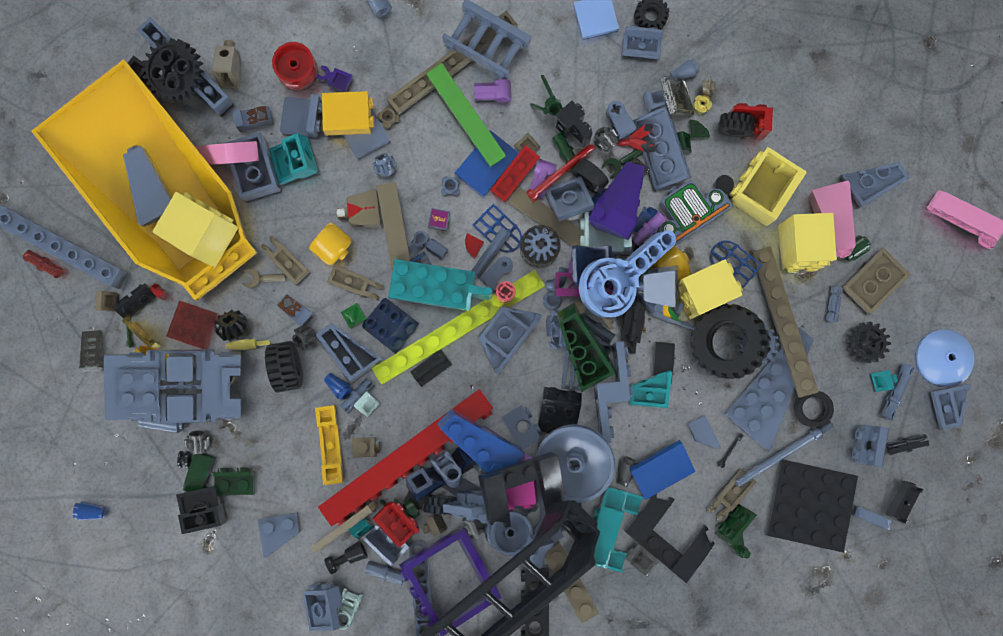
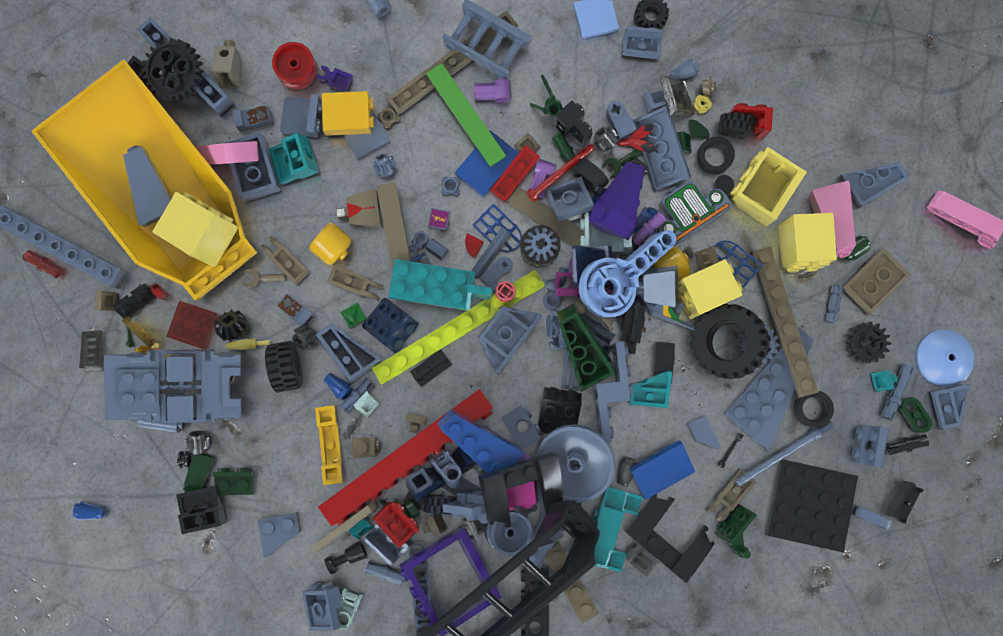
none -> dark tan tile [405,413,427,433]
none -> dark tan tile [696,246,719,270]
none -> black tyre [697,136,735,174]
none -> dark green plate [899,397,932,433]

